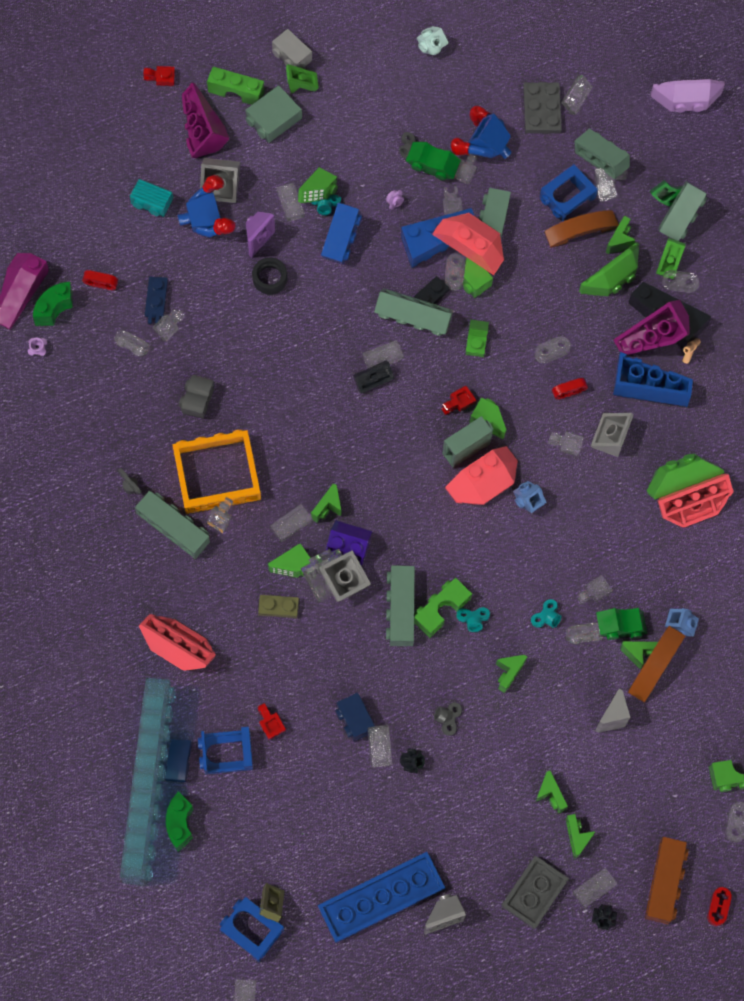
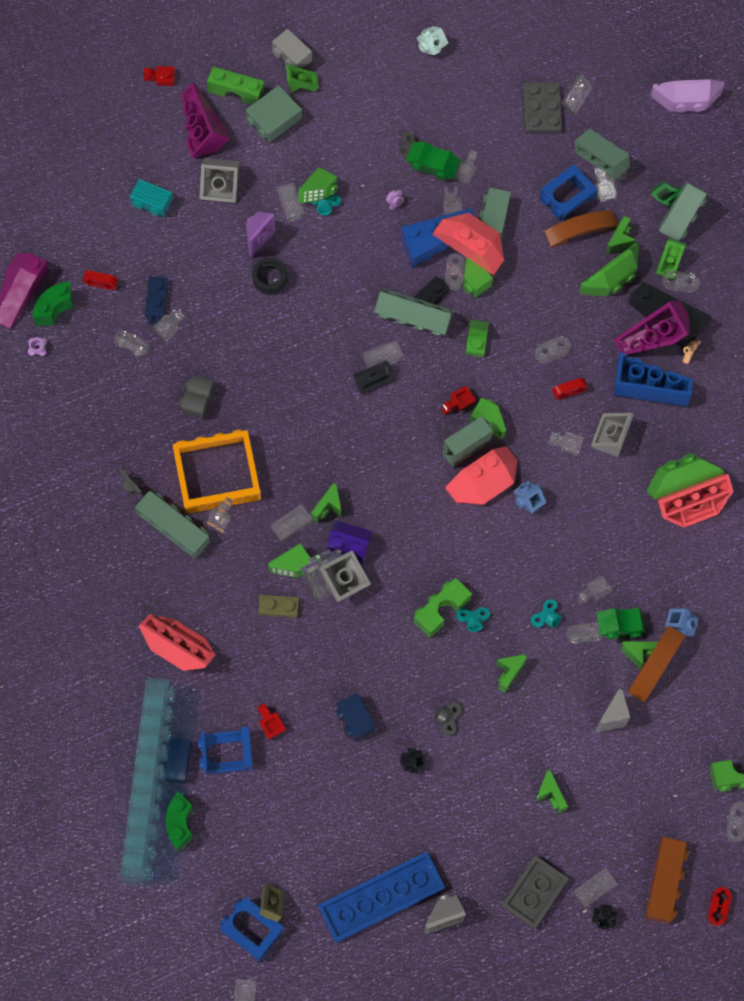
blue torso [177,175,236,238] -> none
blue wedge [321,203,362,264] -> none
clear plate [368,725,392,768] -> none
sand green brick [386,565,415,646] -> none
blue torso [450,106,512,159] -> none
bright green slope [565,814,595,859] -> none

